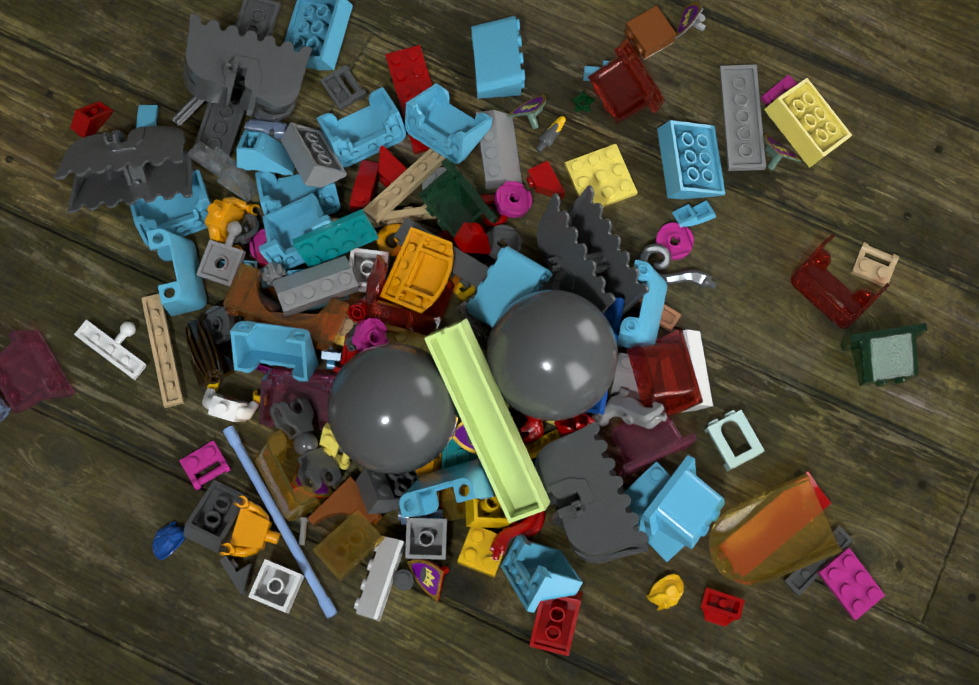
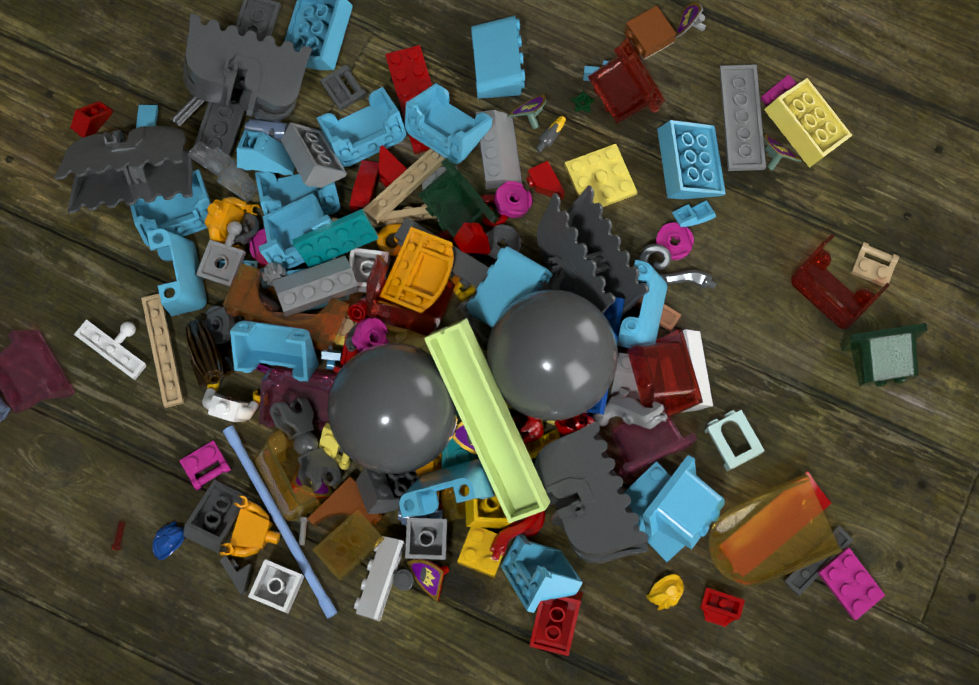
none -> clear red piece [111,522,125,551]

